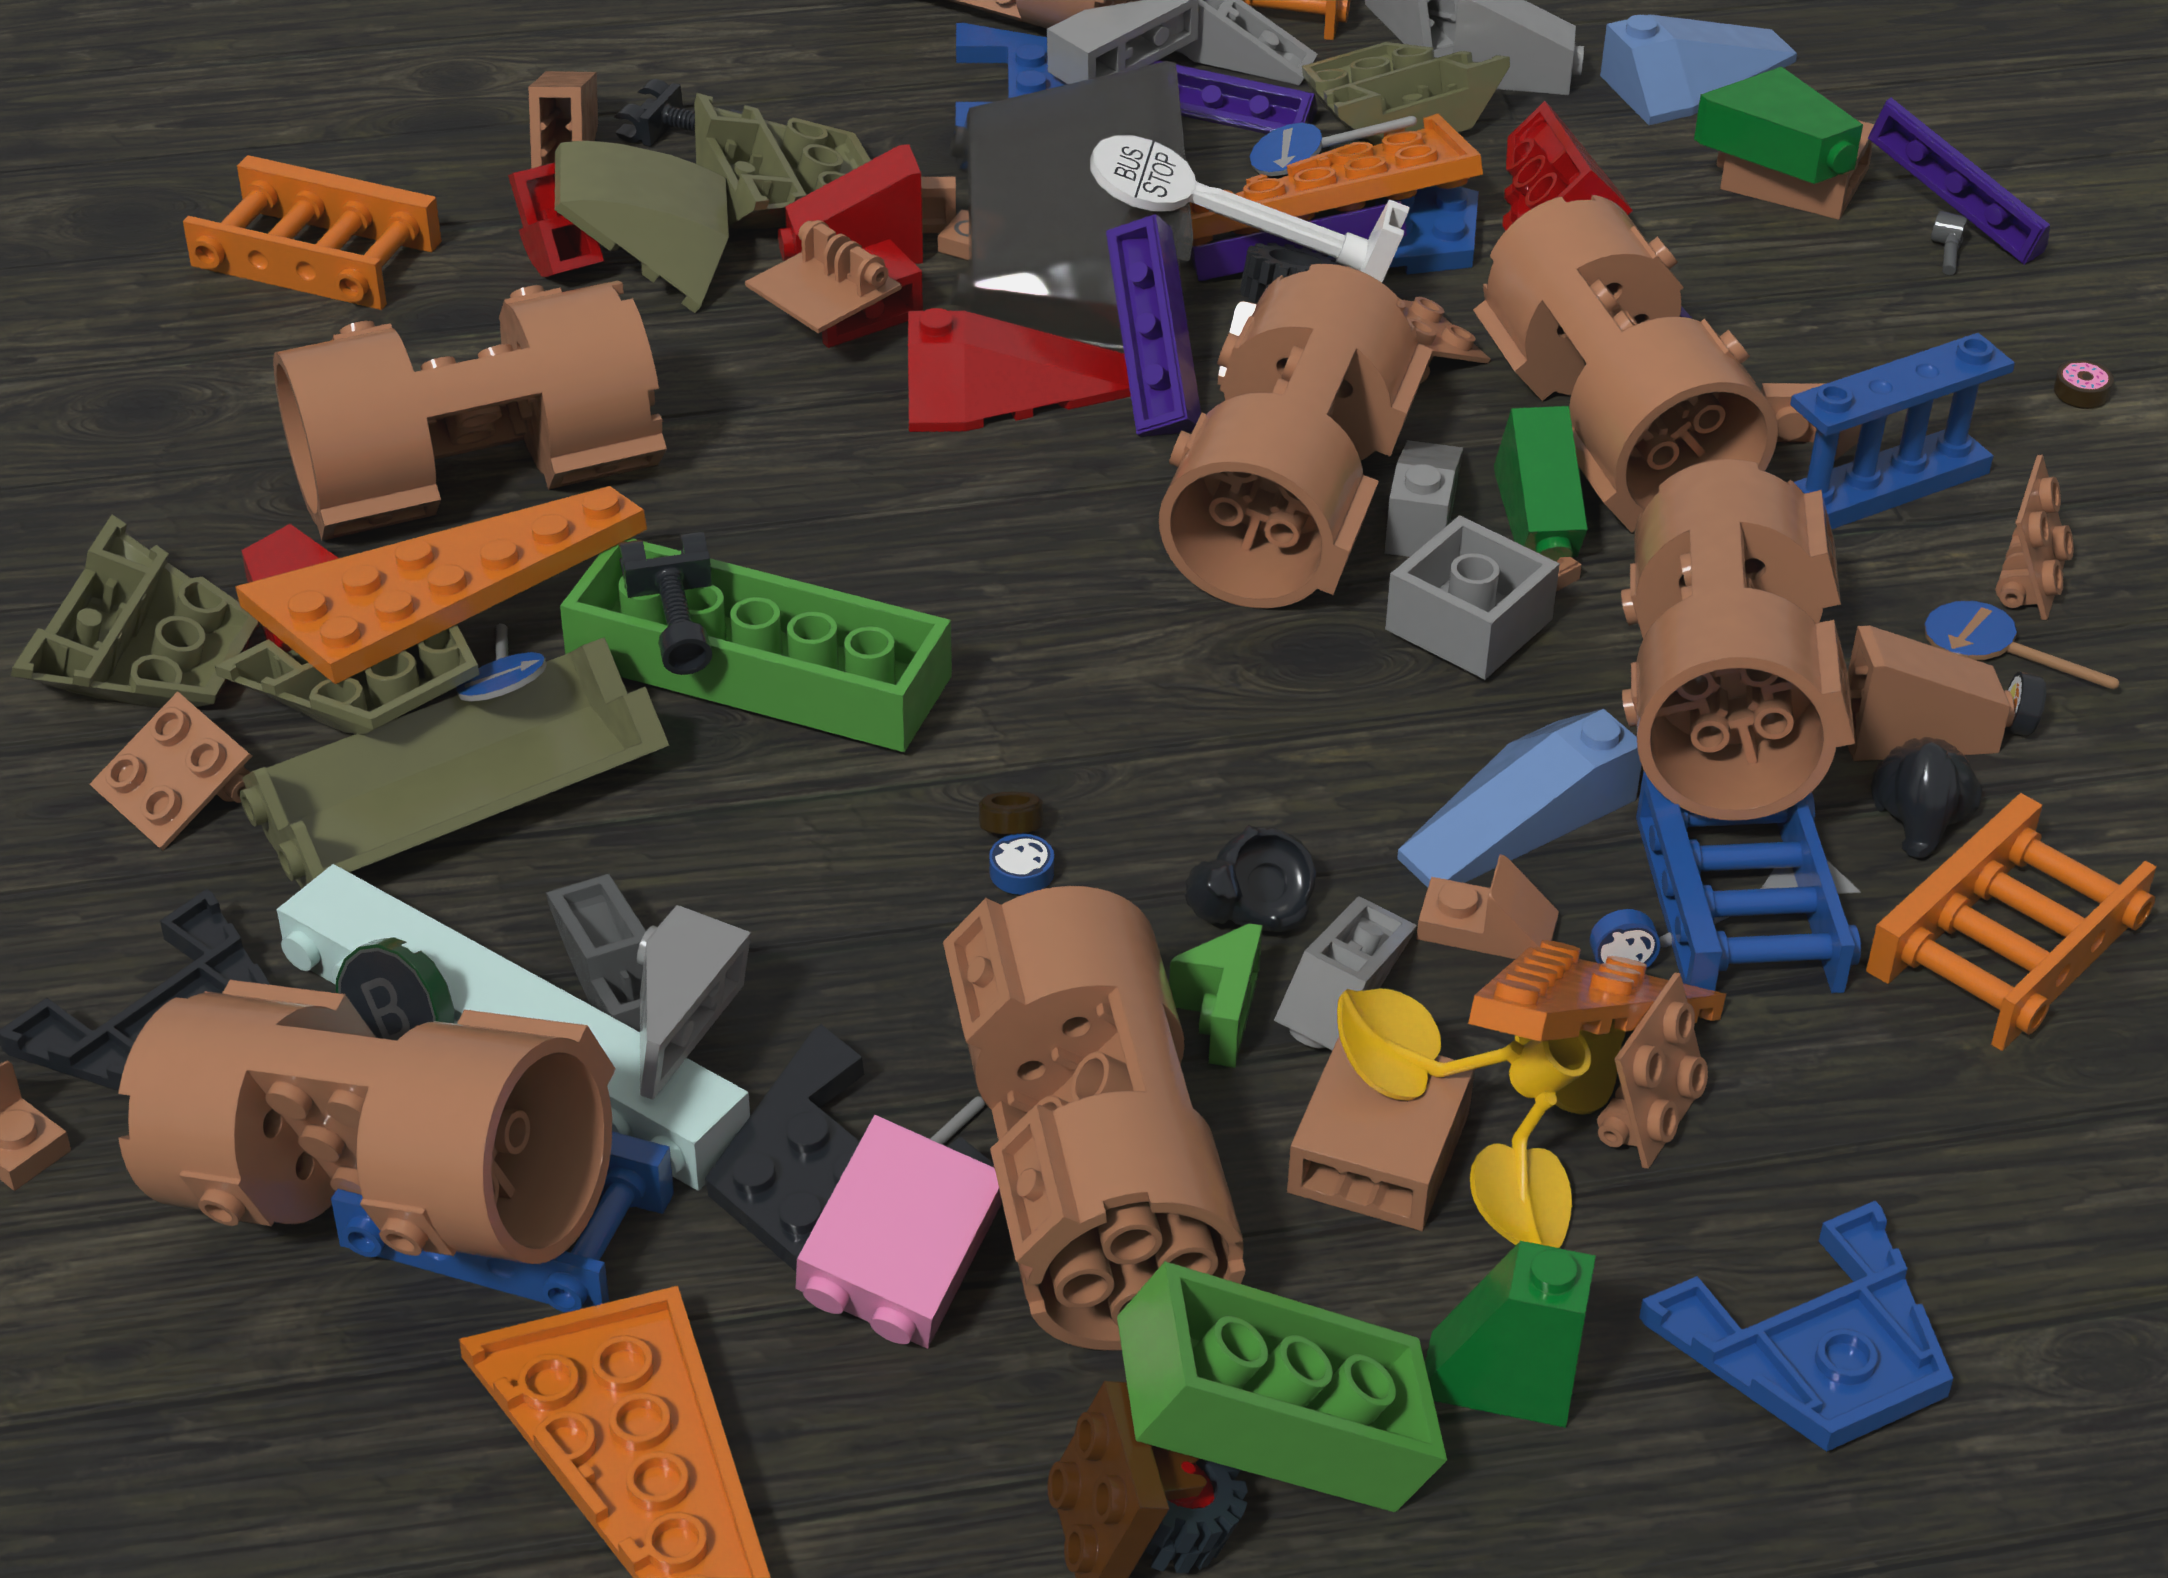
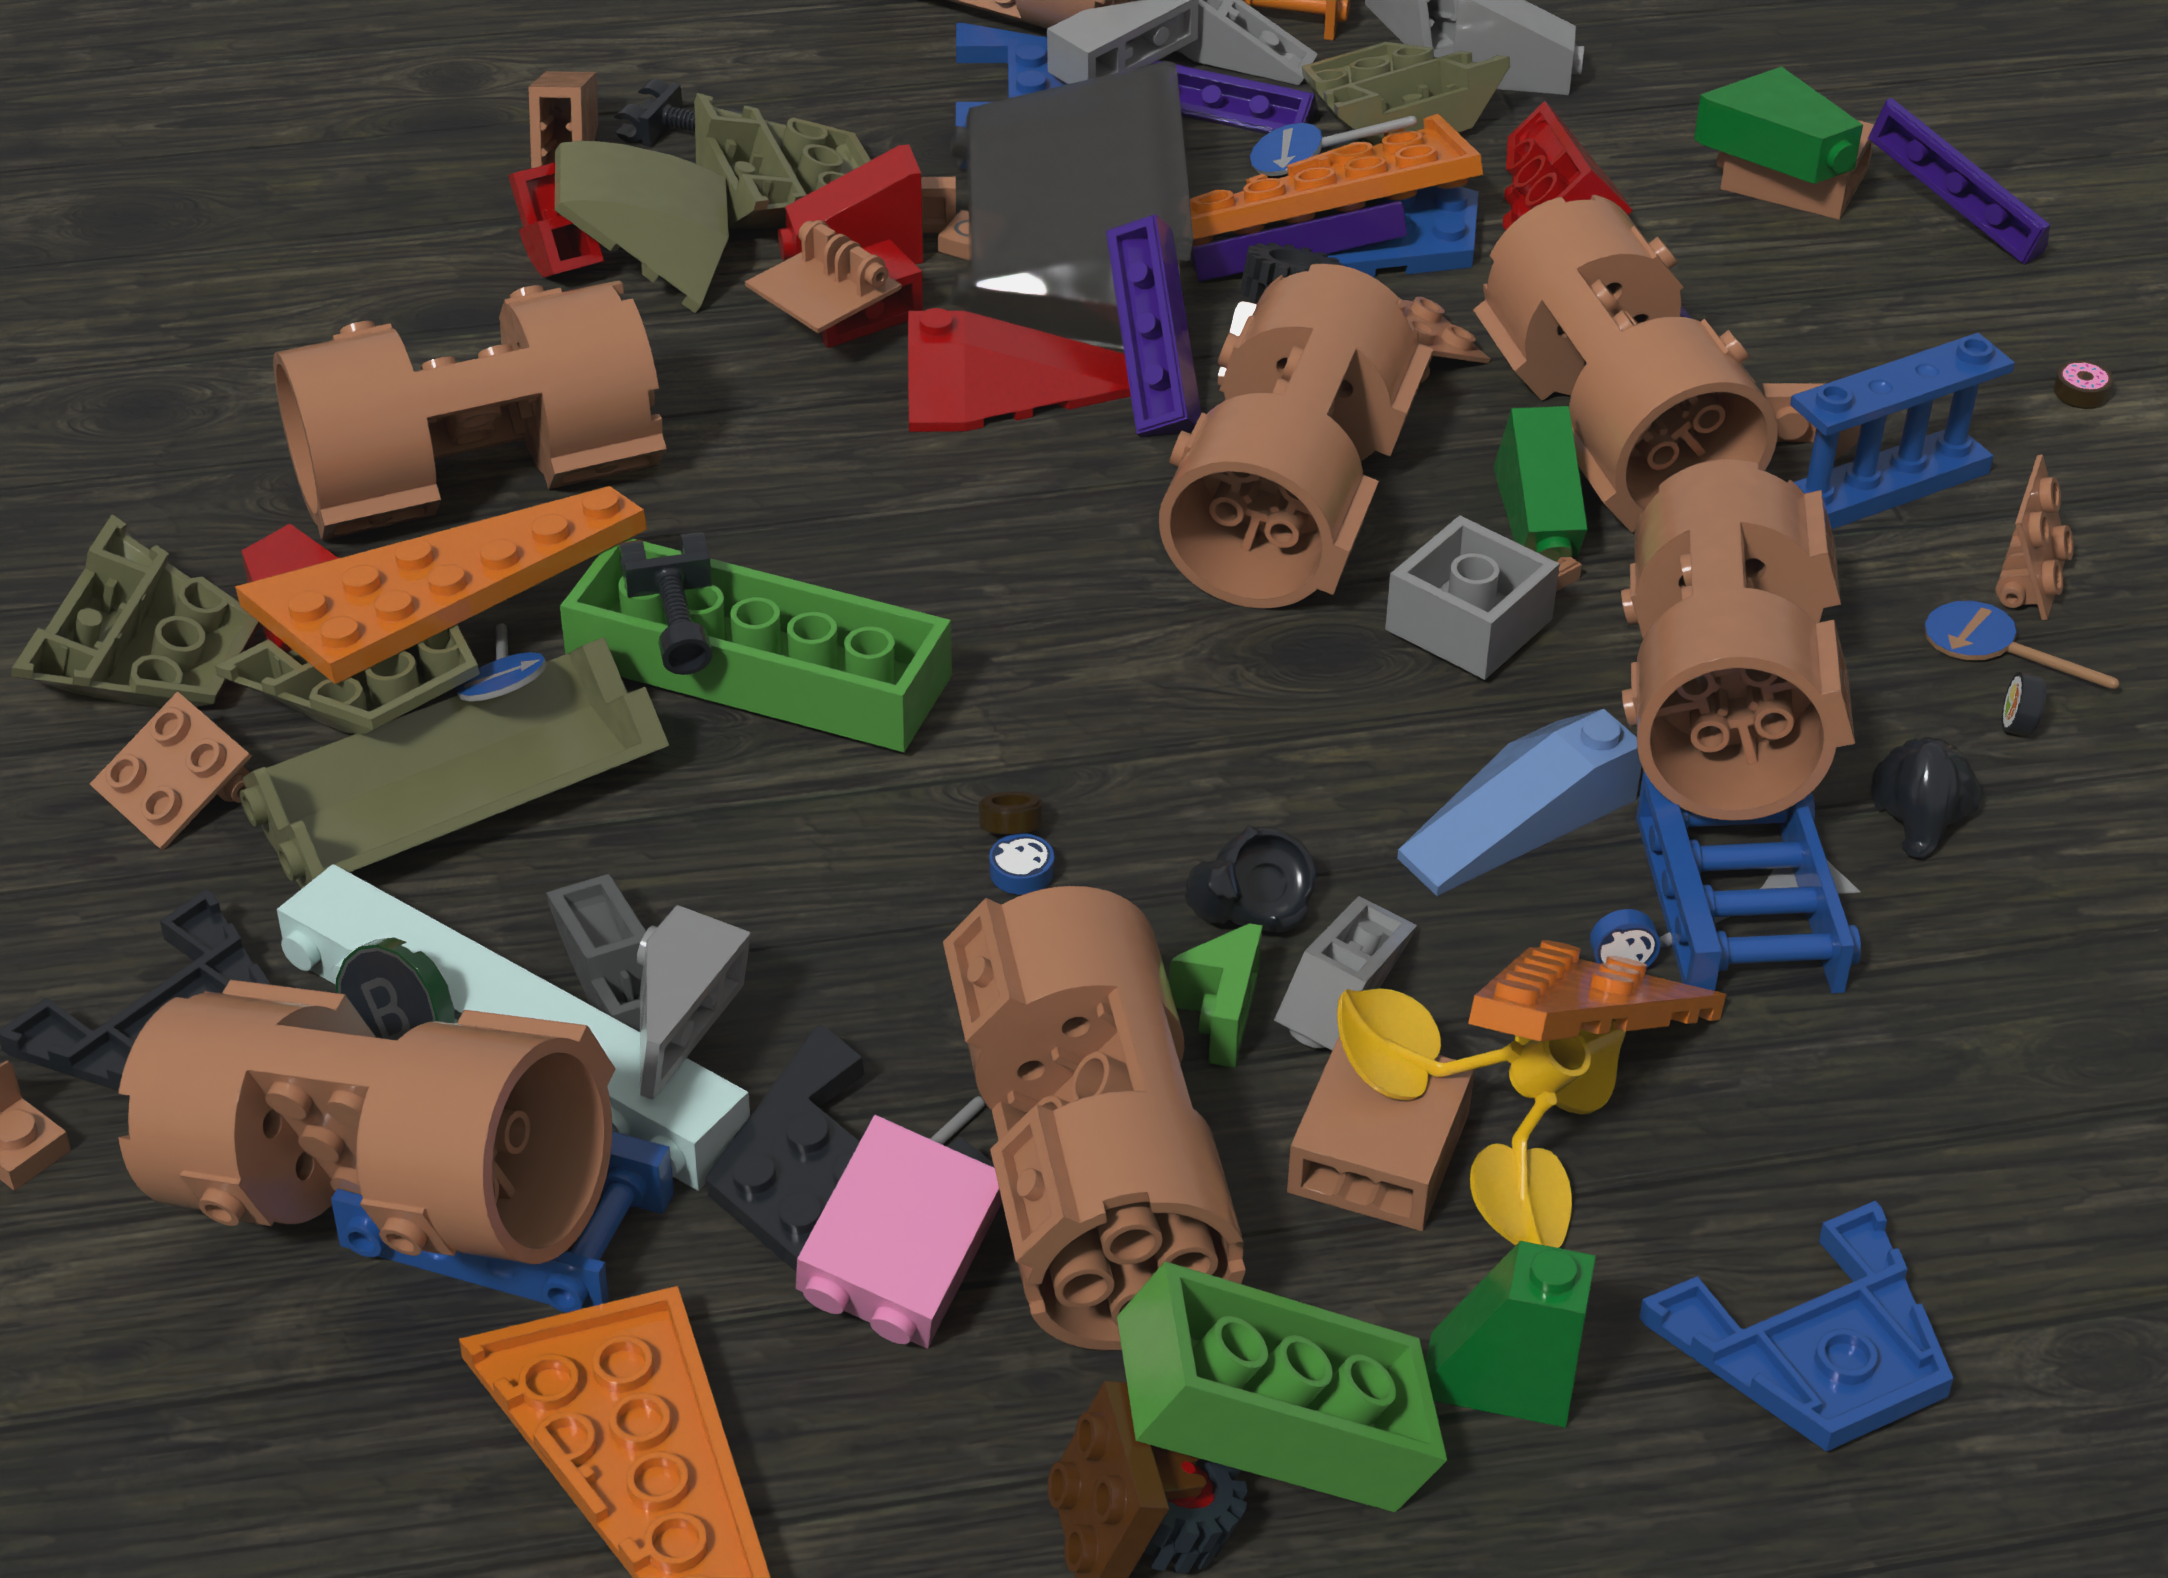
orange fence [183,155,442,310] -> none
white piece [1090,135,1409,283] -> none
light grey slope [1384,440,1464,557] -> none
nougat slope [1416,854,1559,959] -> none
nougat hinge [1597,973,1708,1169] -> none
medium blue wedge [1600,14,1797,125] -> none
nougat slope [1847,625,2014,761] -> none
orange fence [1866,793,2156,1051] -> none
dark grey hand [1931,211,1967,275] -> none

